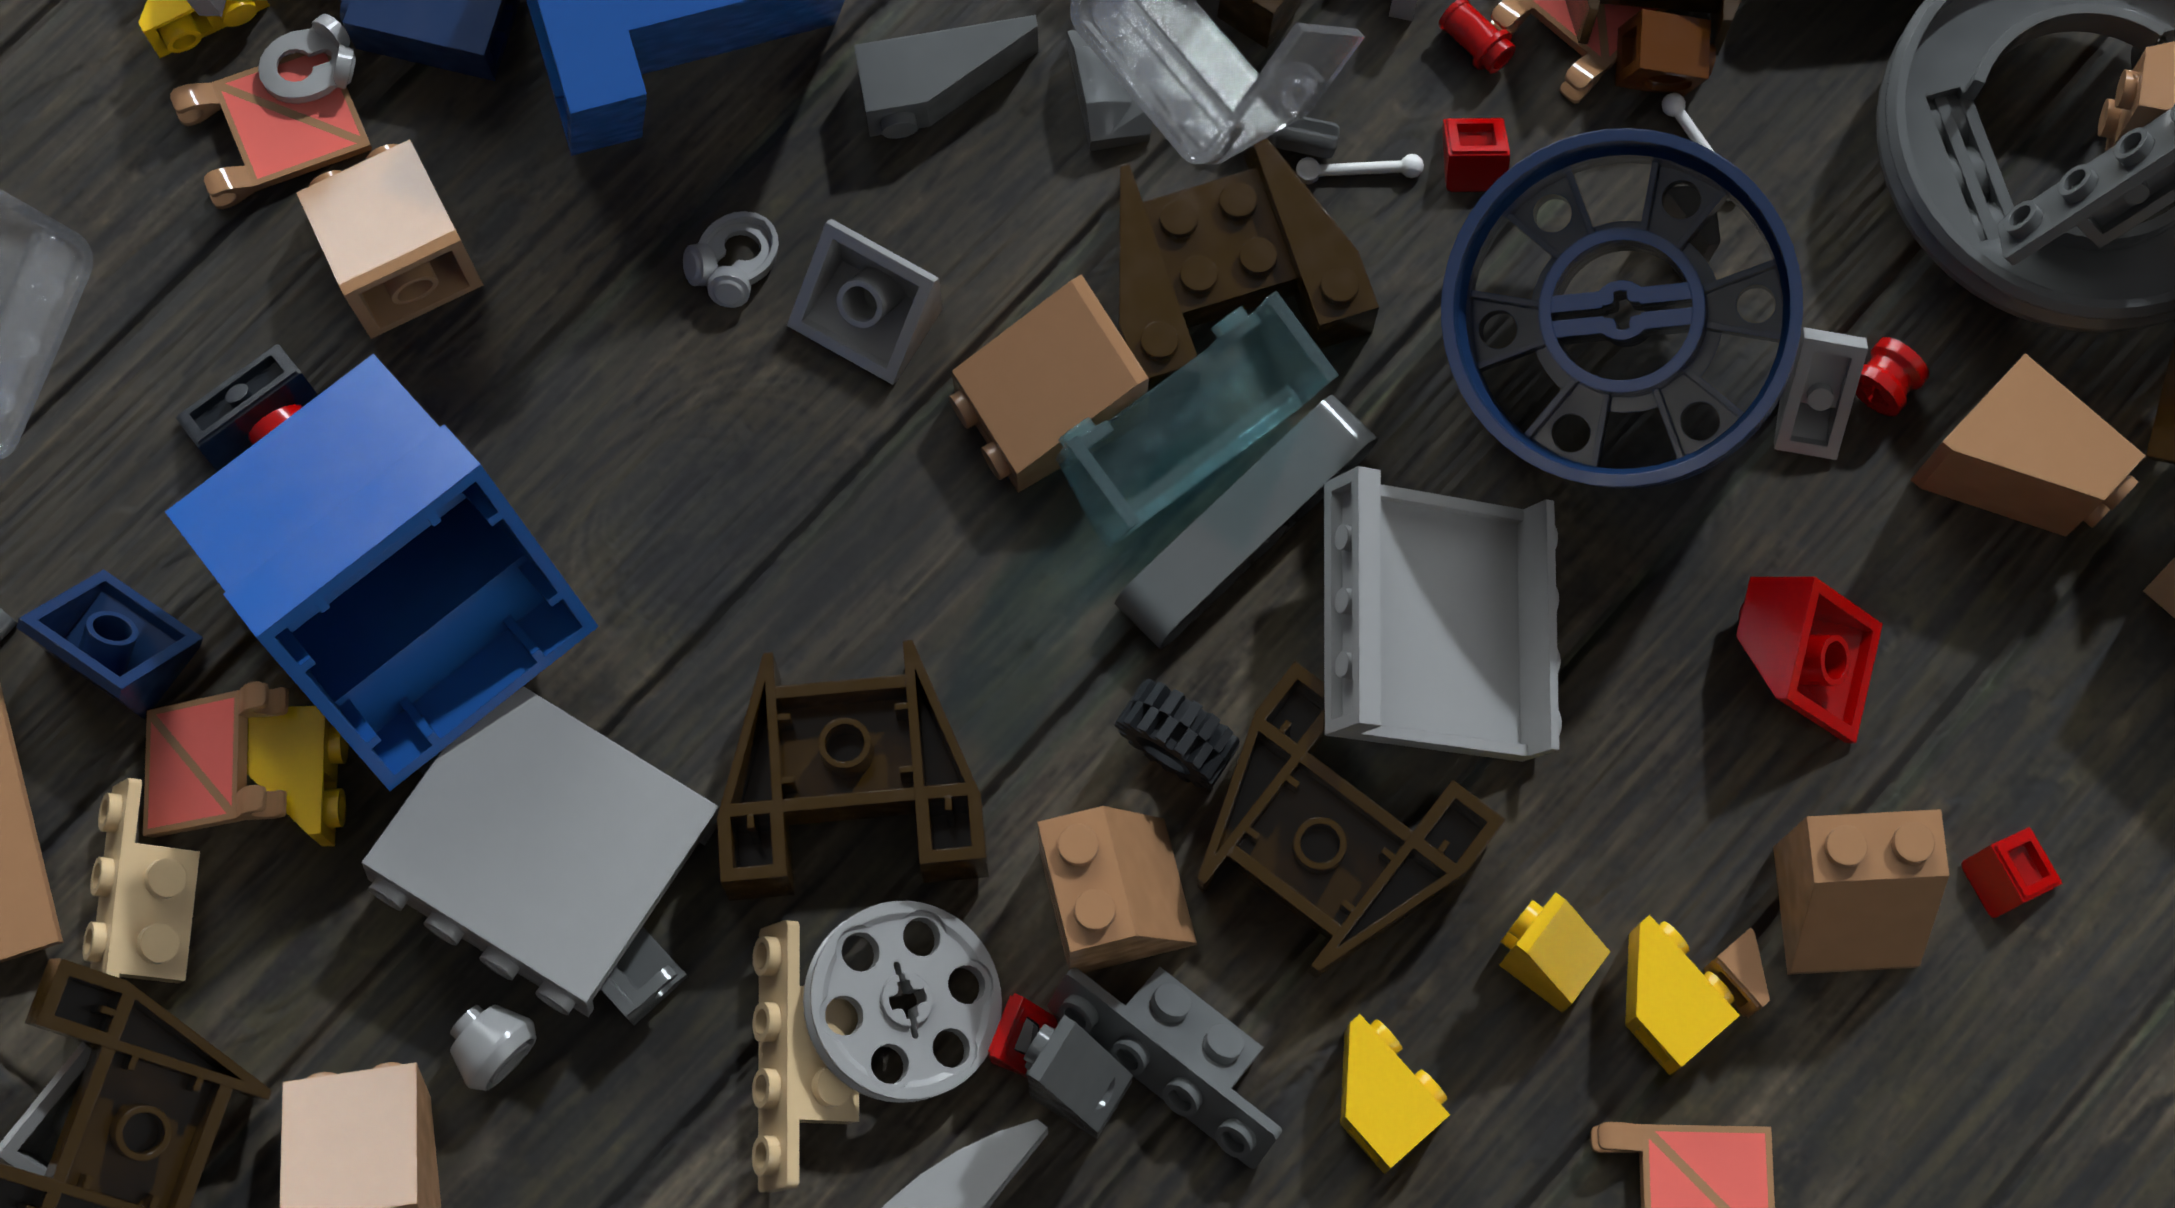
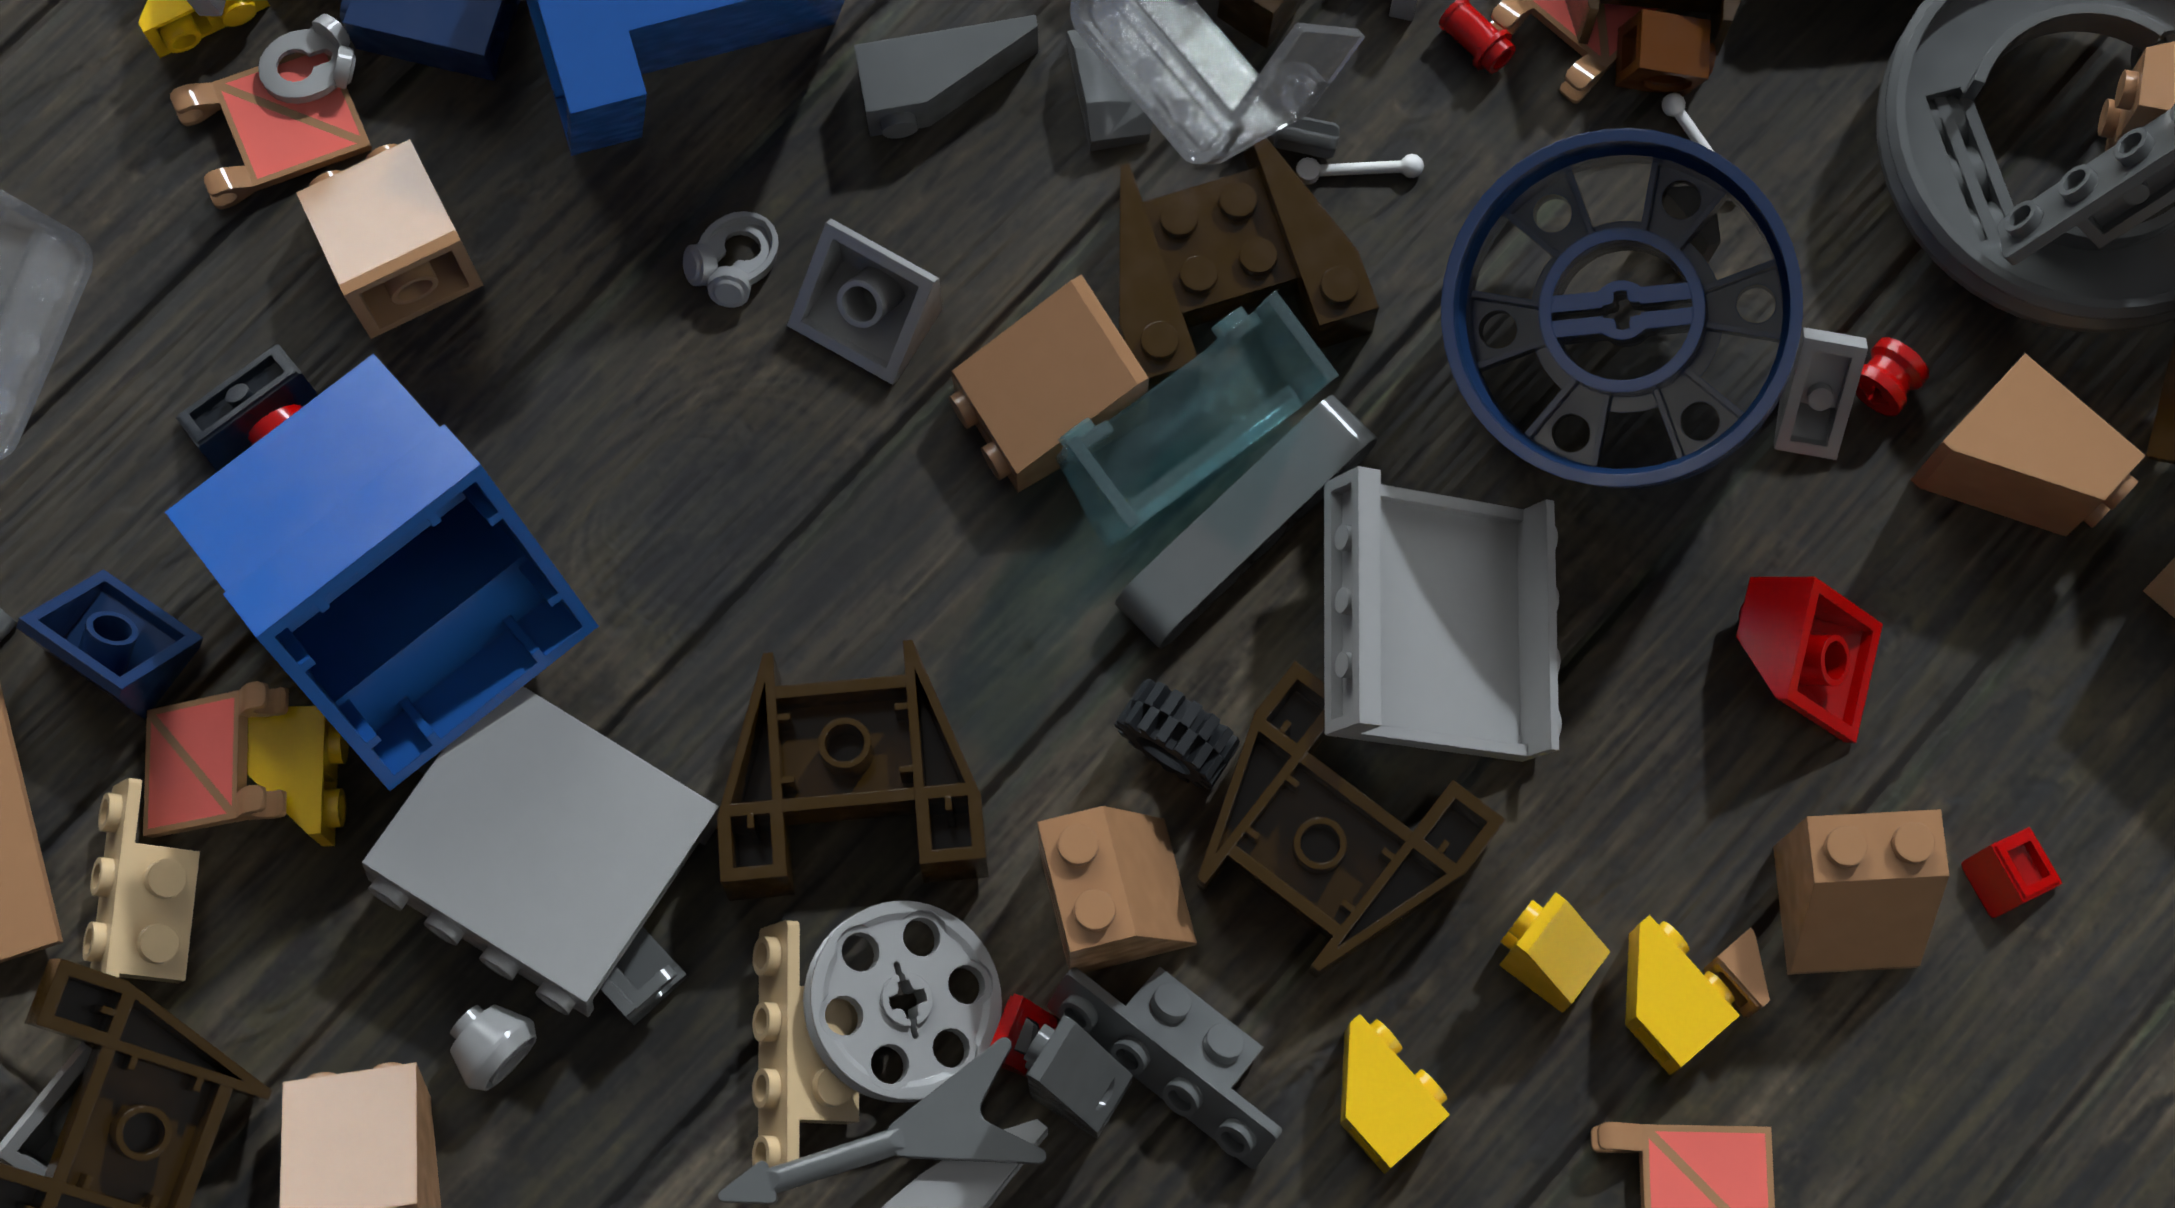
red slope [1442,118,1511,192] -> none
none -> dark grey piece [718,1037,1047,1205]

